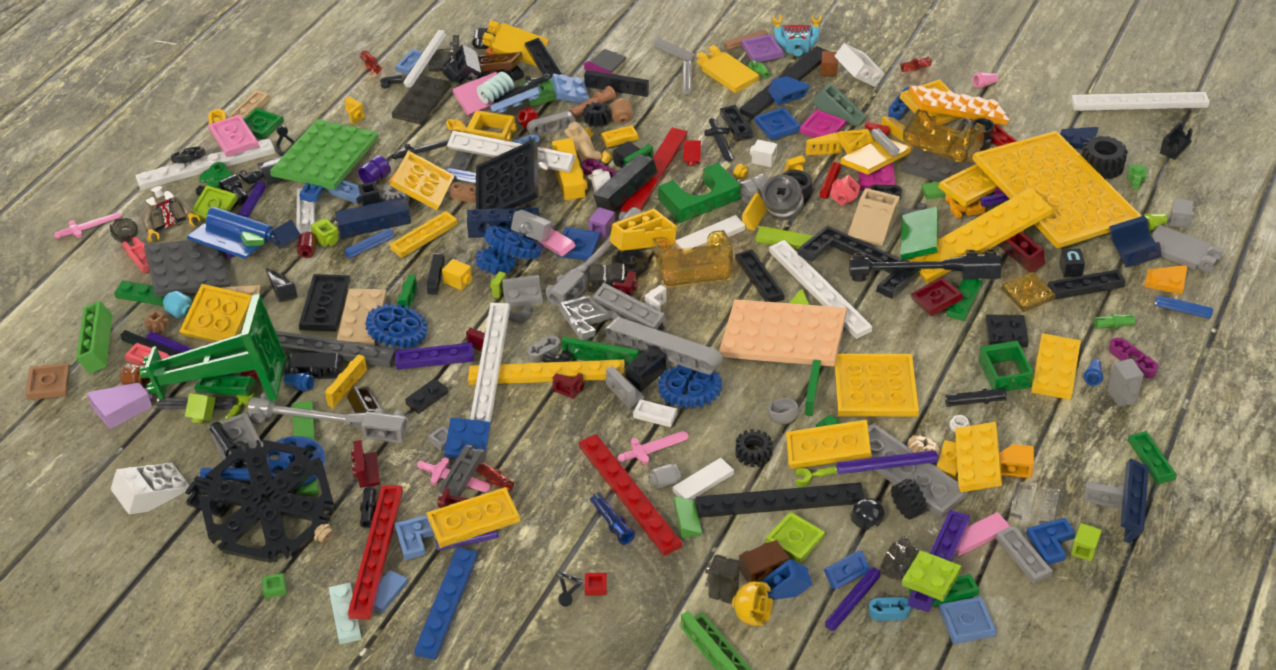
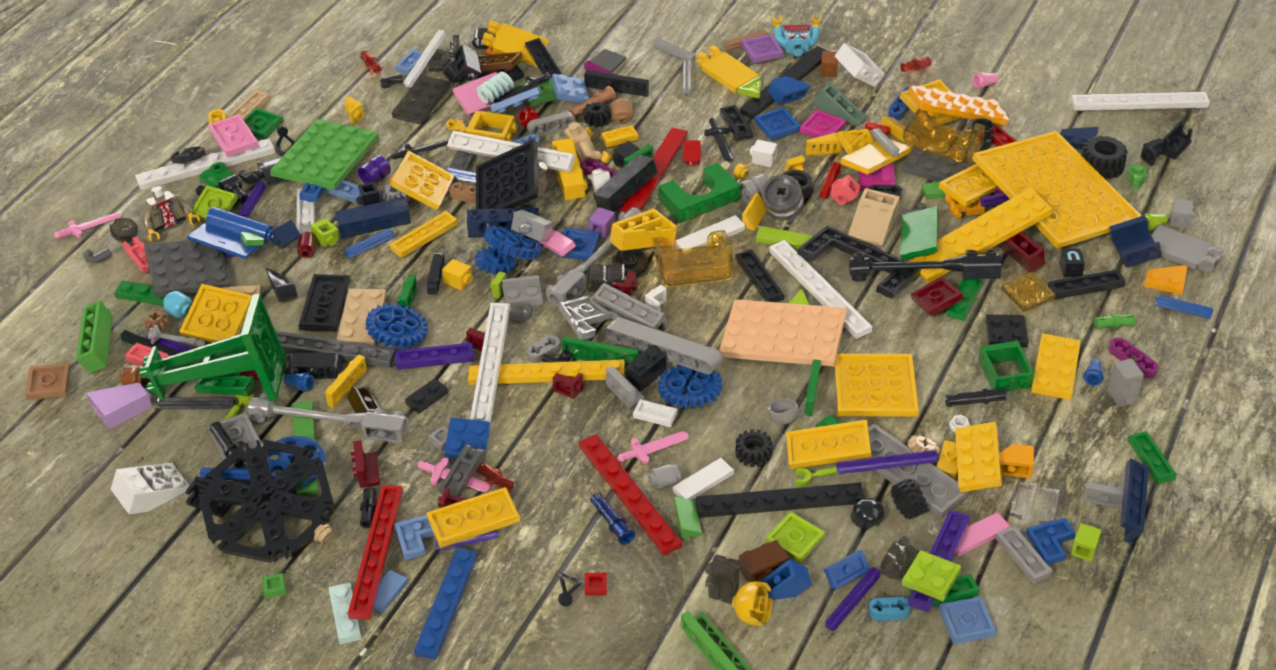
lime brick [185,393,216,424] -> none
bright green arm [748,61,770,79] -> none
none -> dark grey arm [82,248,112,263]
none -> light grey piece [148,325,206,347]
none -> lime tile [737,76,762,98]
none -> black bracket [1140,138,1165,166]

